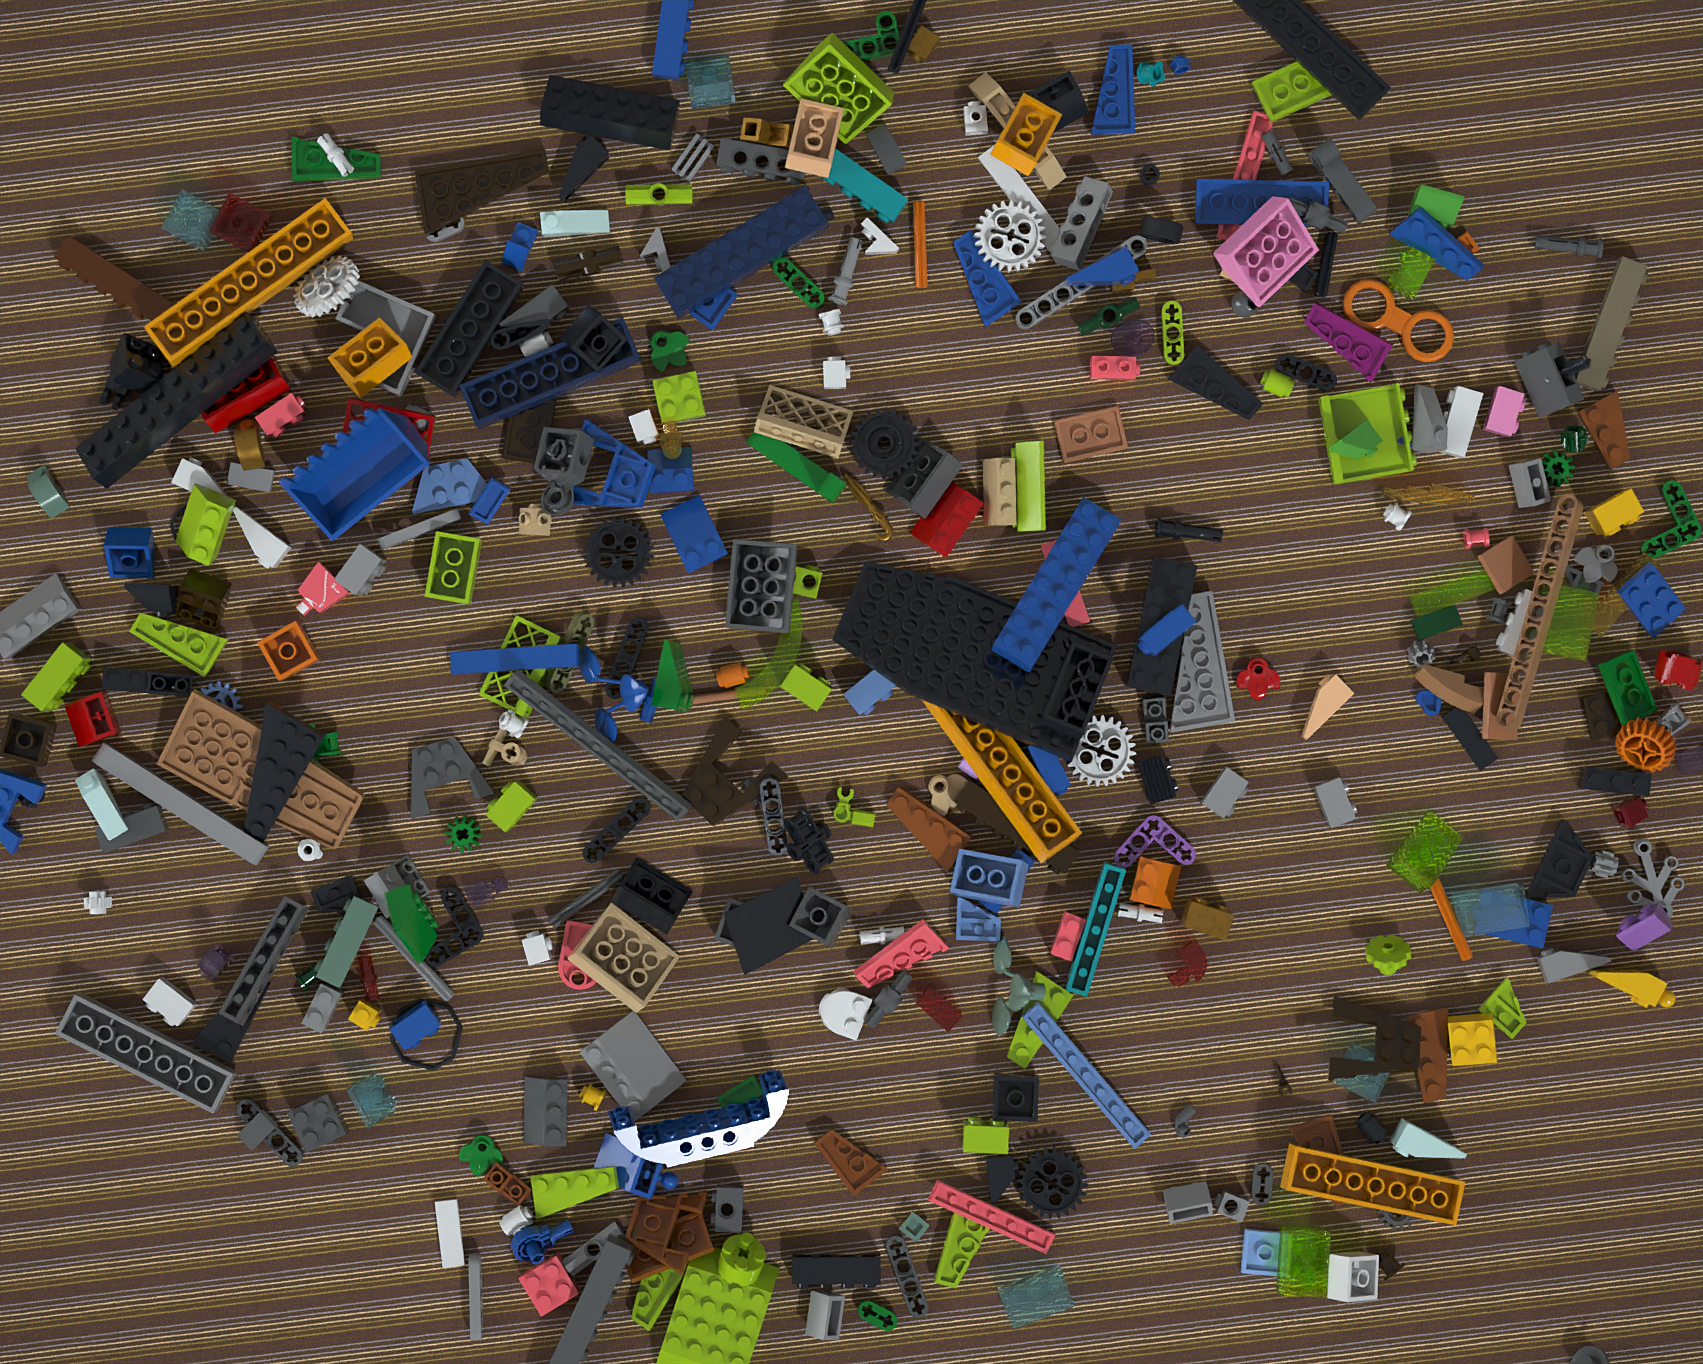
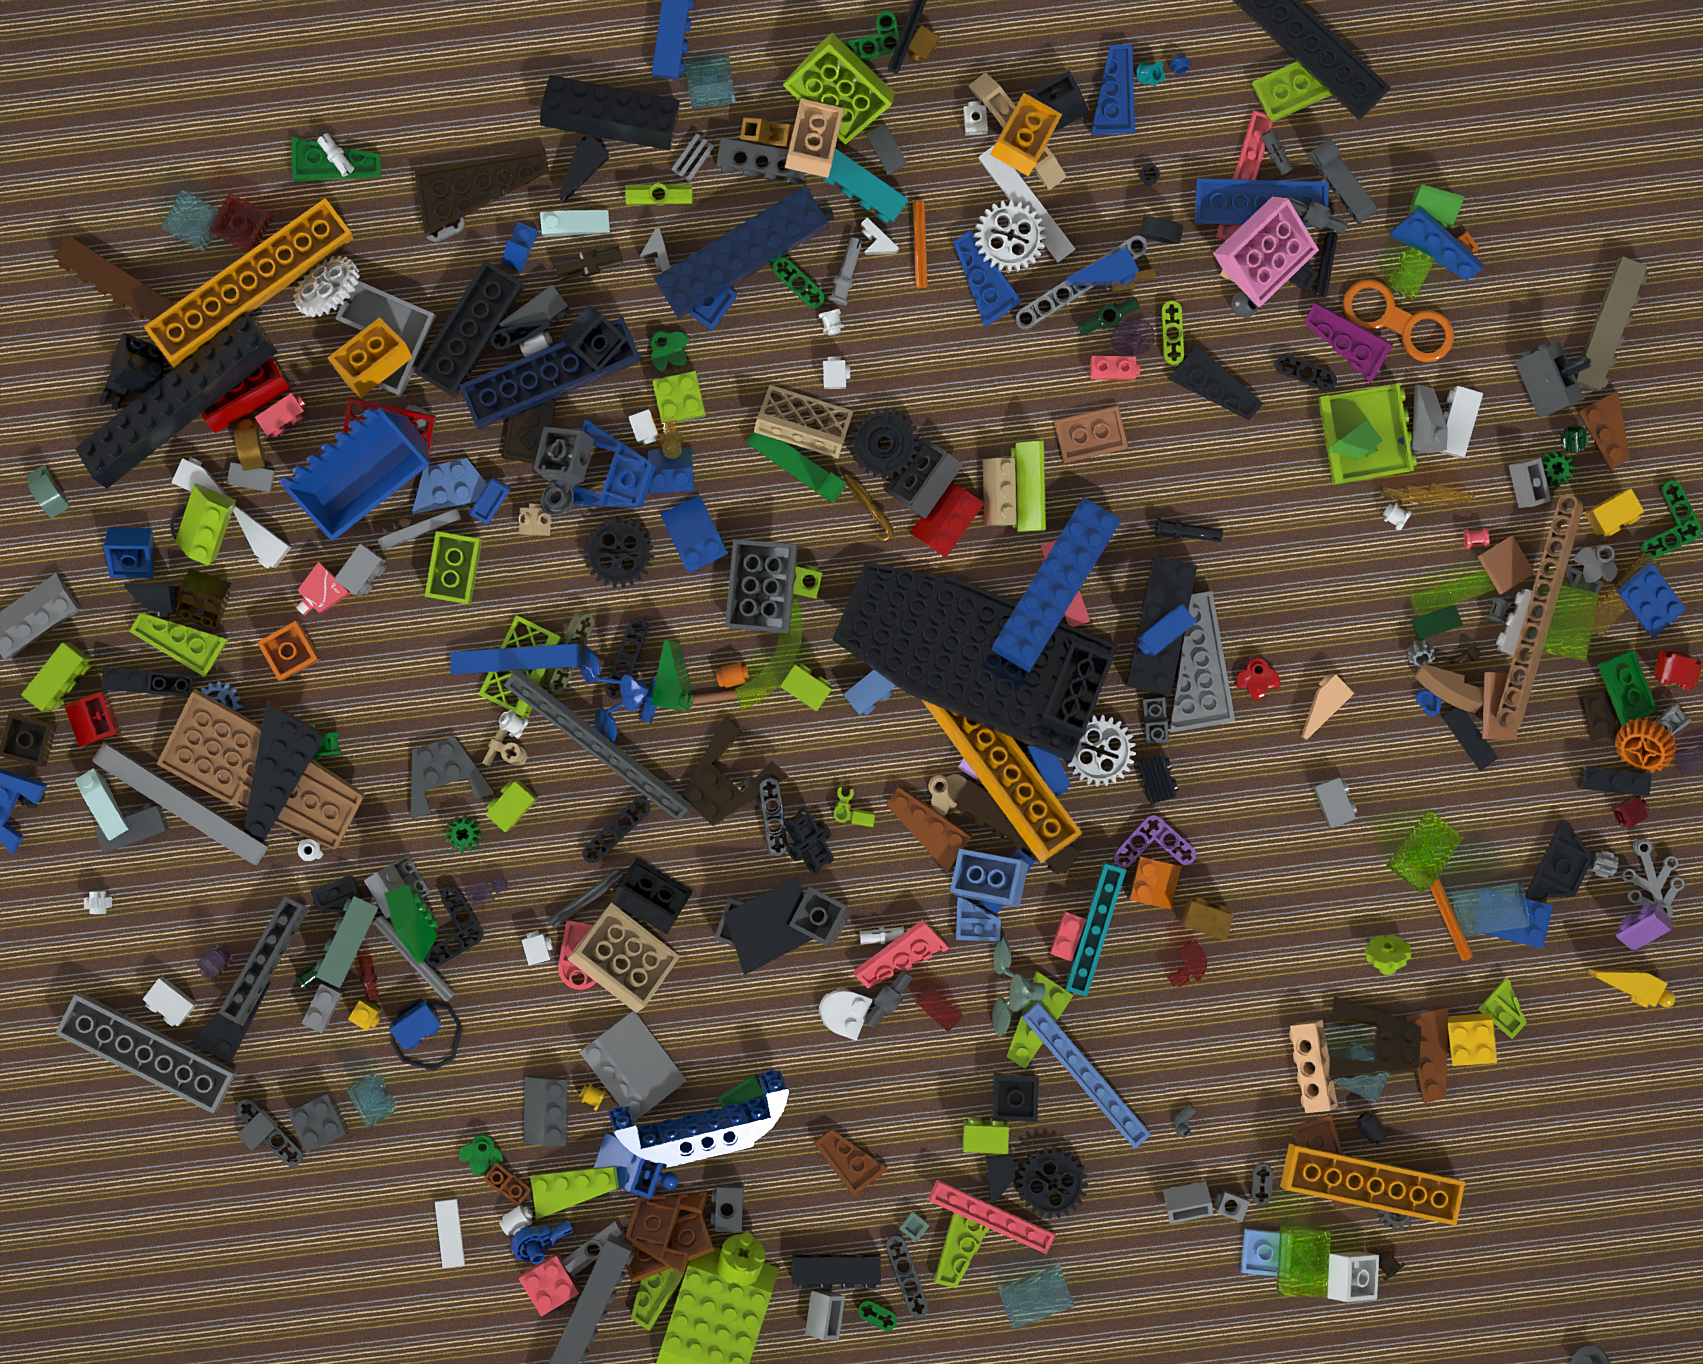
light grey beam [469,1255,483,1341] -> none
light grey brick [1051,176,1113,271] -> none
white pin [1117,902,1164,924] -> none
light grey brick [1200,767,1249,818] -> none
lime brick [1260,369,1295,398] -> none
dark brown hand [1275,1065,1293,1097] -> none
light aqua slope [1389,1117,1467,1158] -> none
bright pink brick [1482,386,1526,437] -> none
dark grey pin [1534,235,1604,258] -> none
light grey slope [1536,947,1612,983] -> none
none -> light nougat brick [1289,1020,1338,1113]

